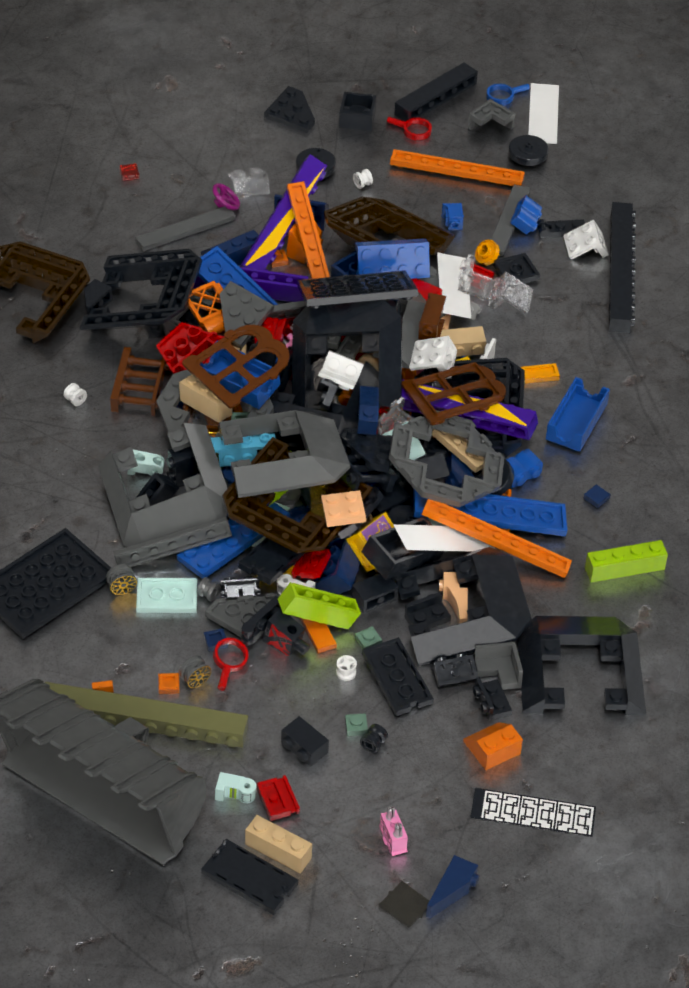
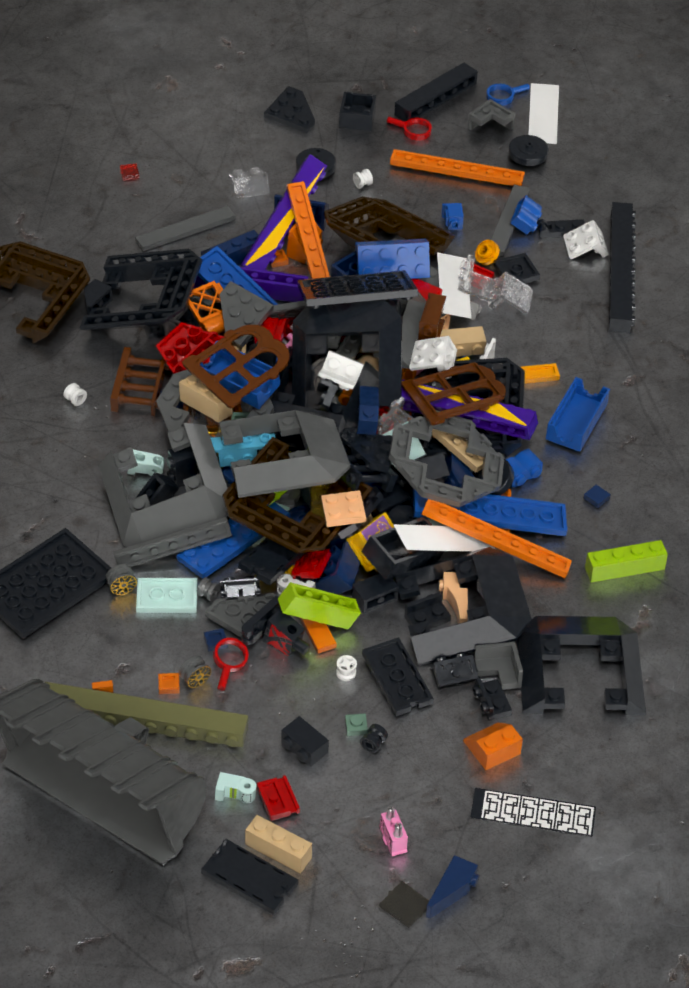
magenta piece [212,183,240,210] -> none
sand green plate [355,626,382,649] -> none

